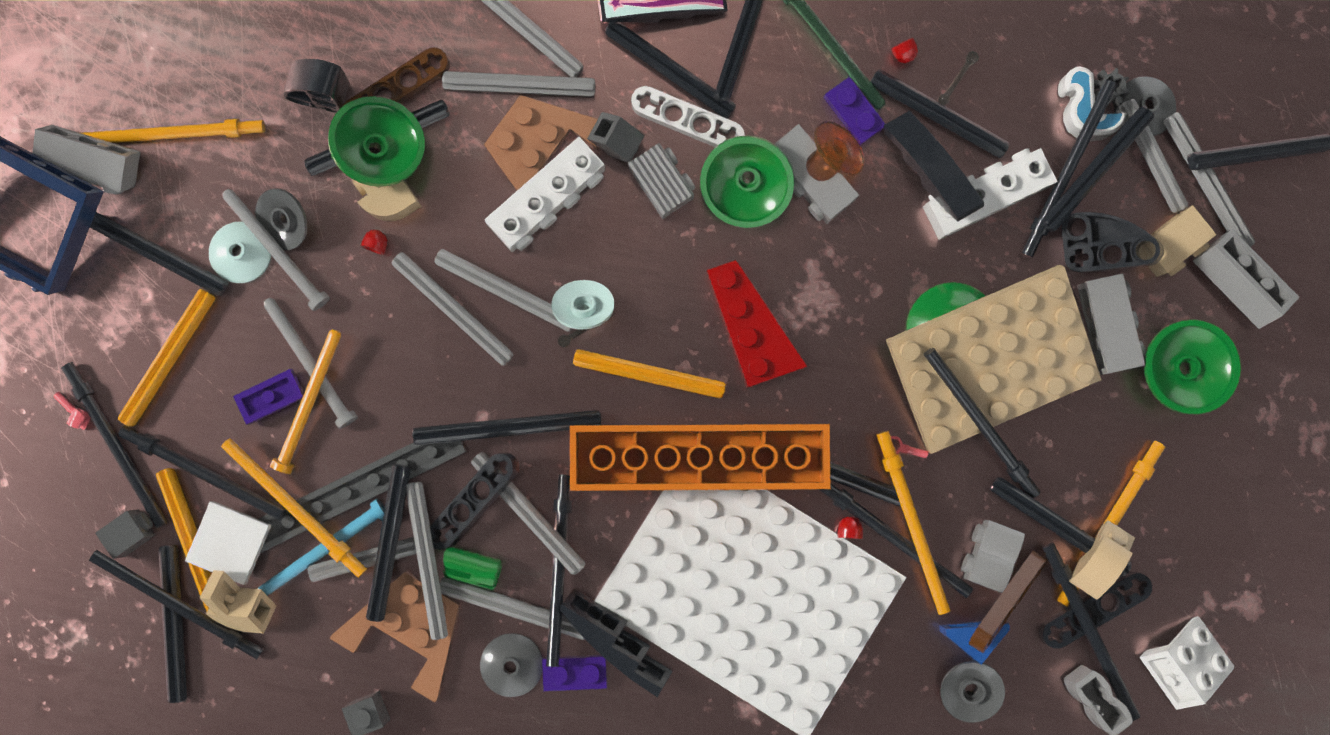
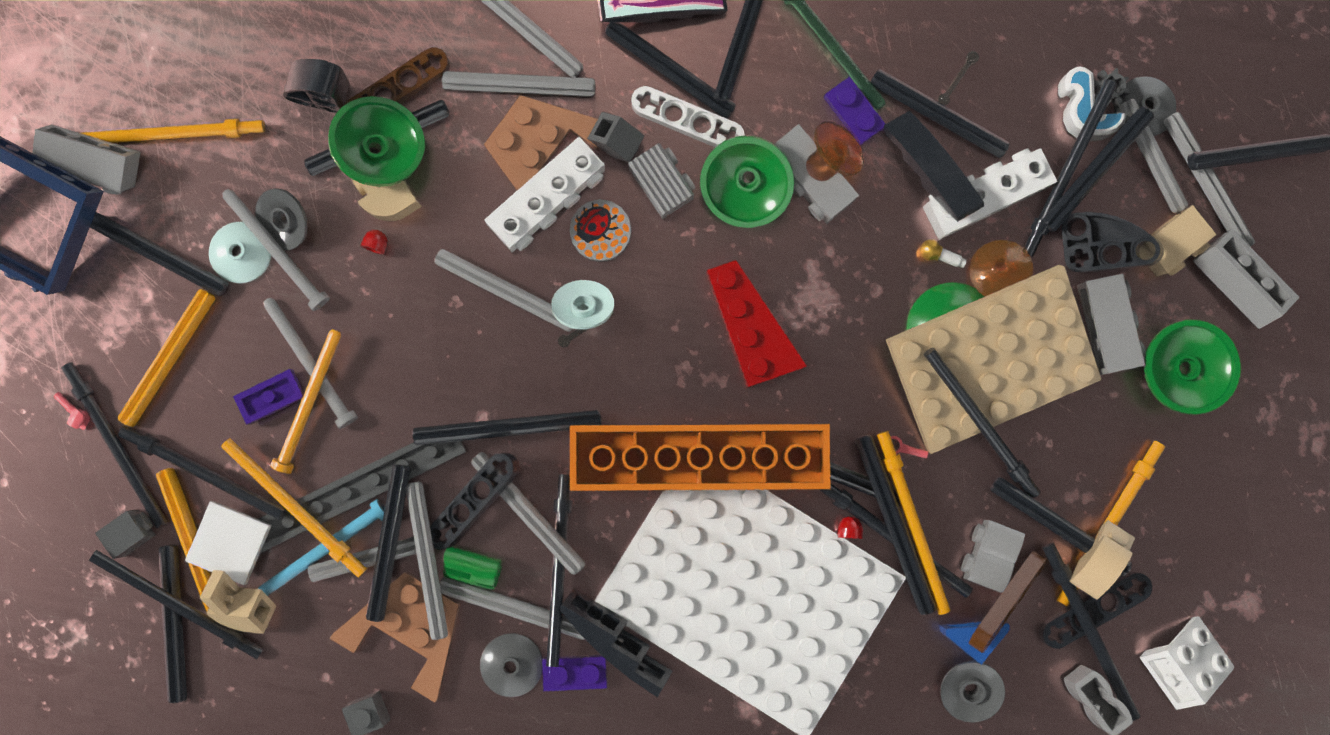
light grey axle [391,252,513,366] -> none
light orange axle [573,349,726,399] -> none
red hinge [891,37,918,63] -> none
none -> tile [569,199,631,262]
none -> black axle [855,435,936,616]
none -> piece [920,239,967,268]
none -> clear orange dish [969,240,1033,296]

